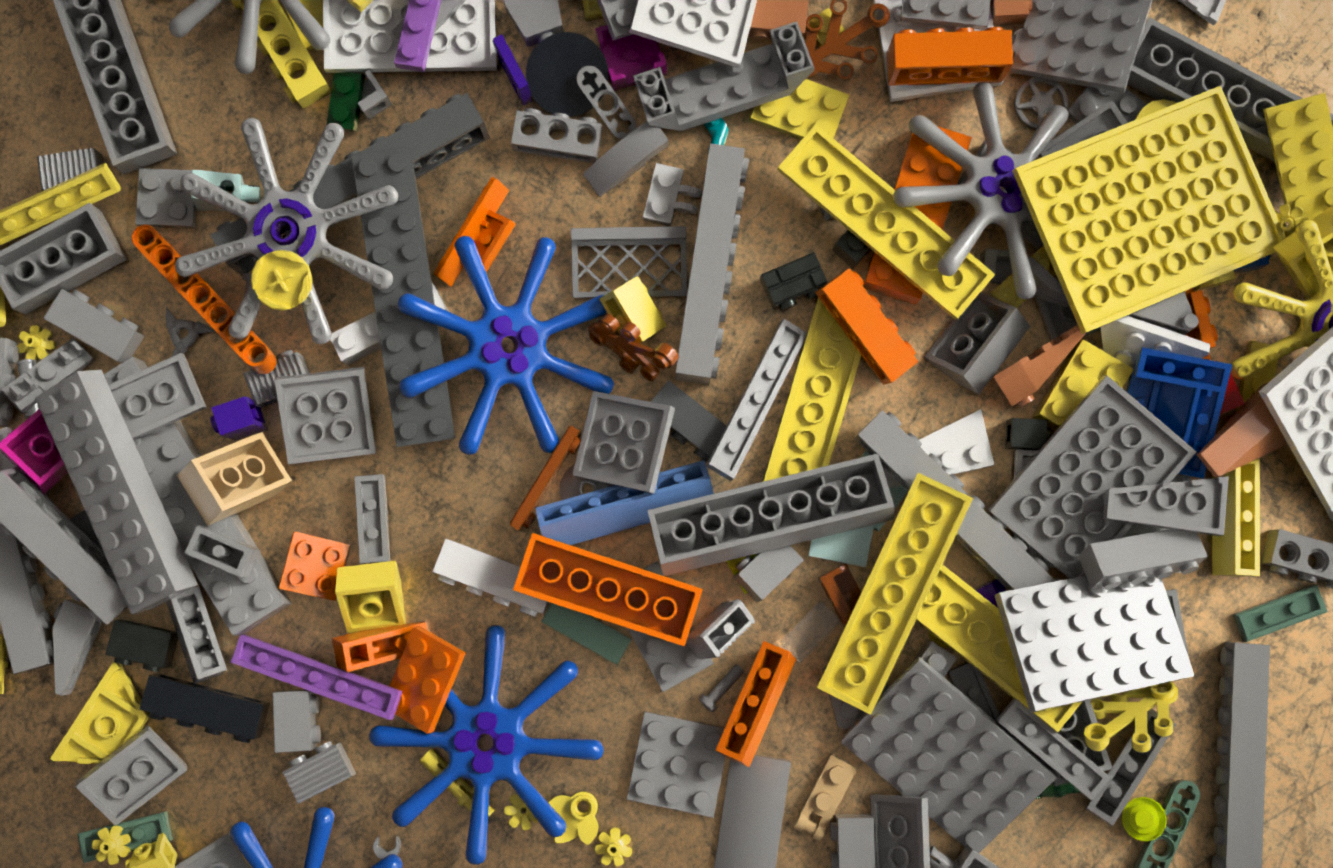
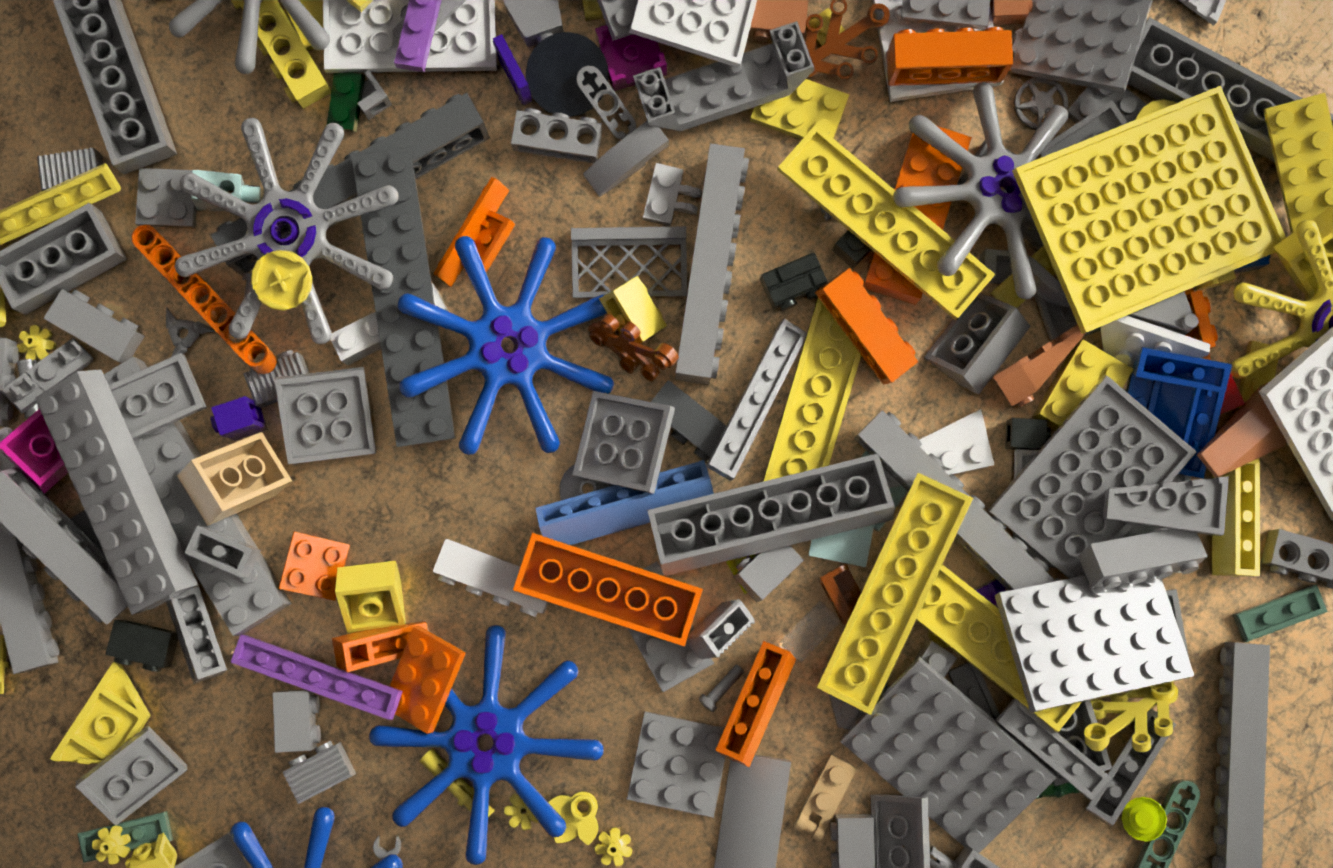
light grey slope [53,599,103,696] -> none
black brick [139,673,270,743] -> none
light grey plate [354,474,391,564] -> none
dark orange plate [510,426,582,532] -> none
sand green tile [541,603,632,665] -> none
teal arm [704,118,729,150] -> none
light yellow plant [1275,204,1308,238] -> none

